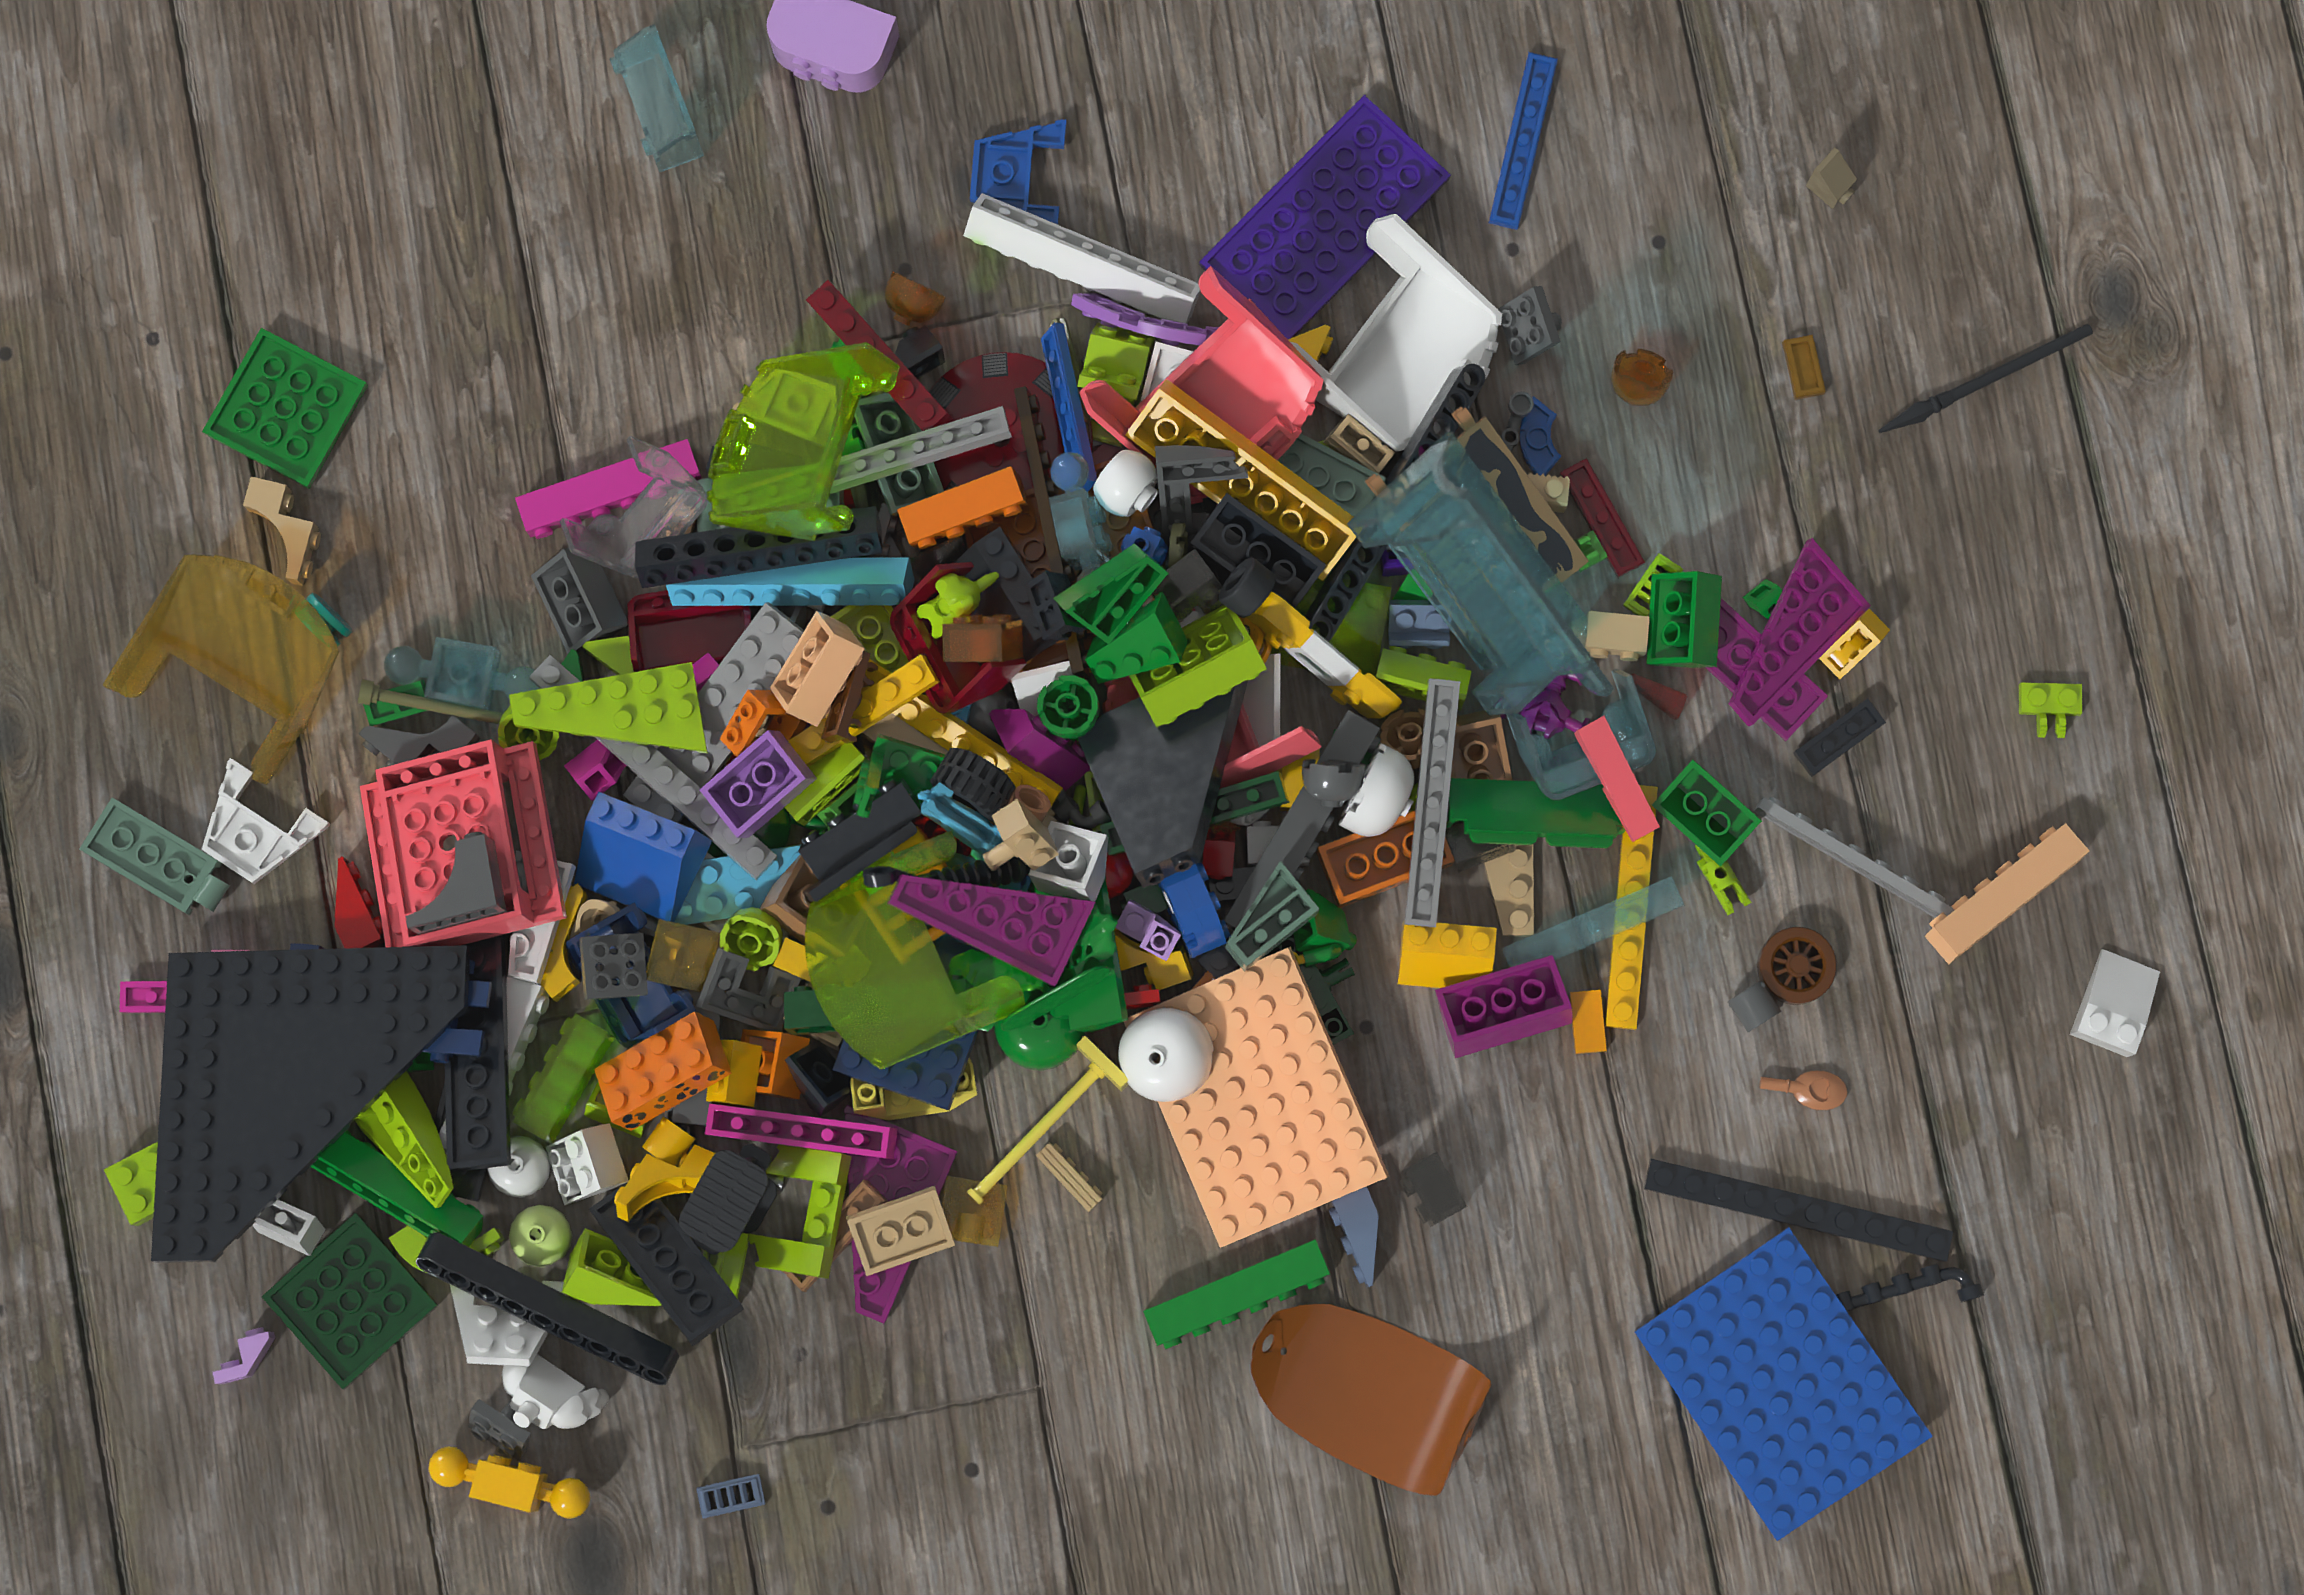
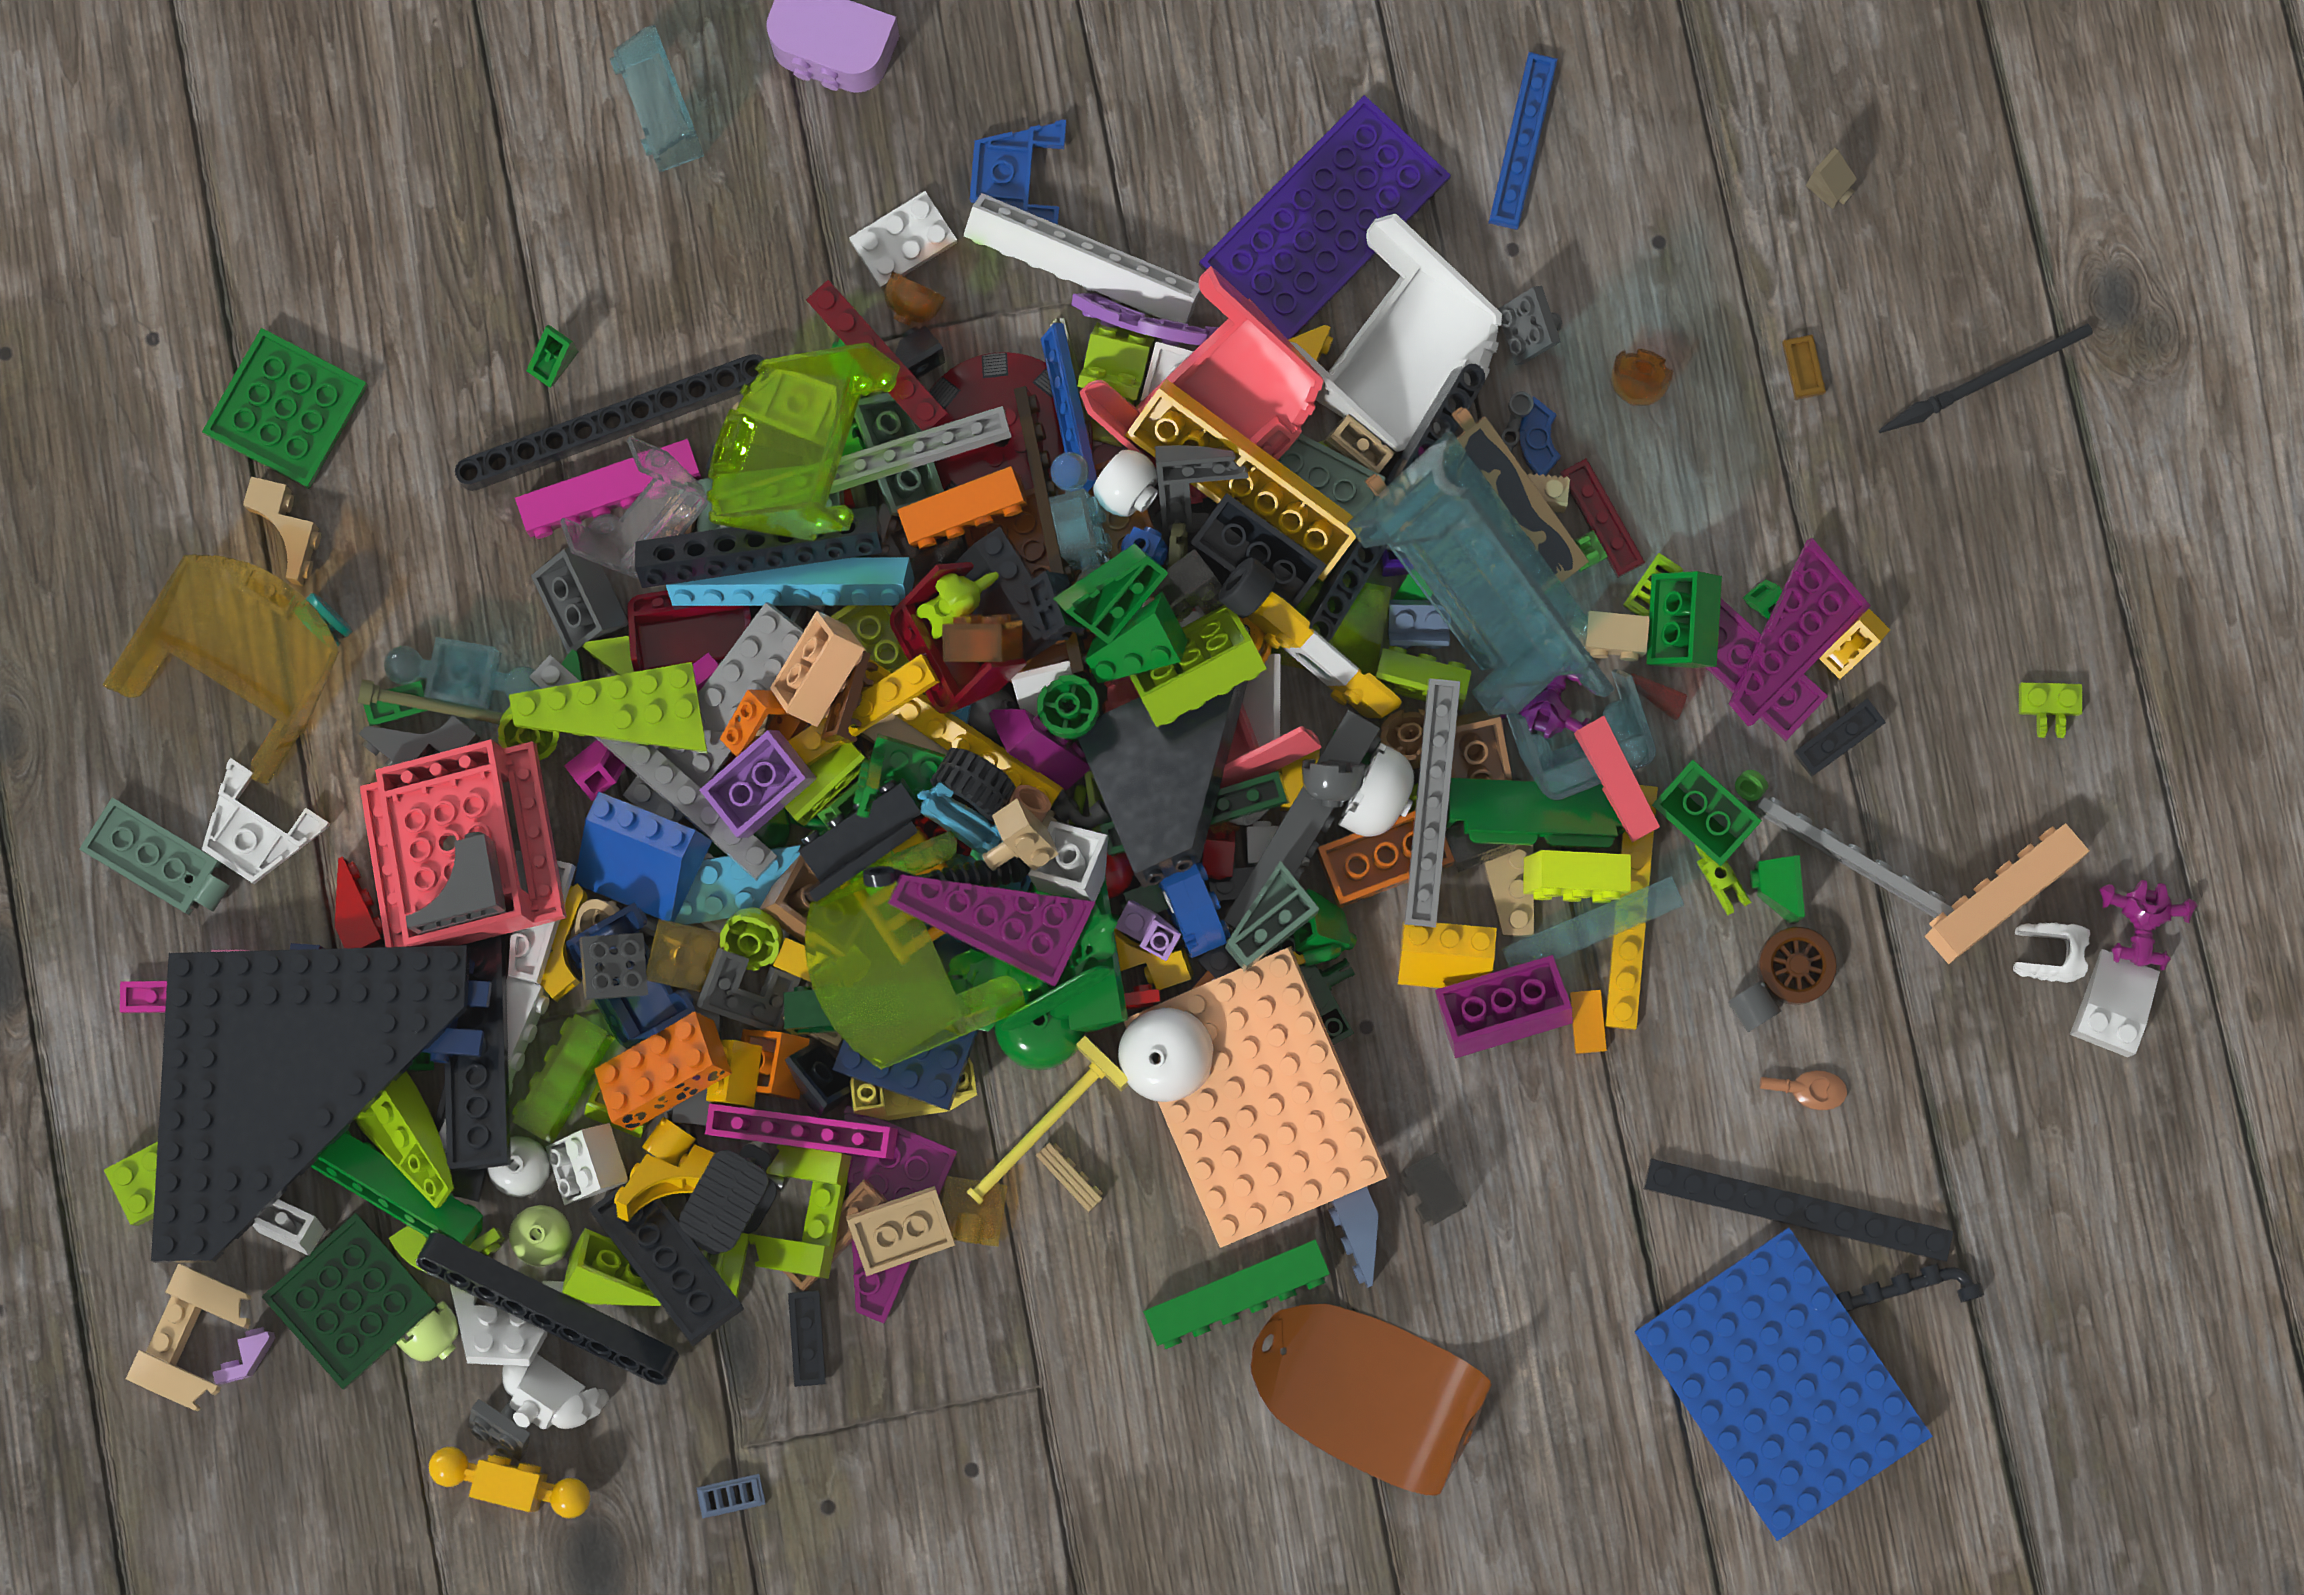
none -> tan wedge [126,1264,251,1411]
none -> yellowish green cylinder [396,1301,459,1361]
none -> black beam [455,354,770,491]
none -> green slope [526,324,578,388]
none -> black plate [788,1290,826,1387]
none -> white plate [849,191,957,290]
none -> neon yellow brick [1523,850,1631,903]
none -> bright green tile [1735,770,1769,801]
none -> green slope [1750,855,1805,924]
none -> white piece [2013,922,2090,983]
none -> magenta piece [2099,880,2198,971]

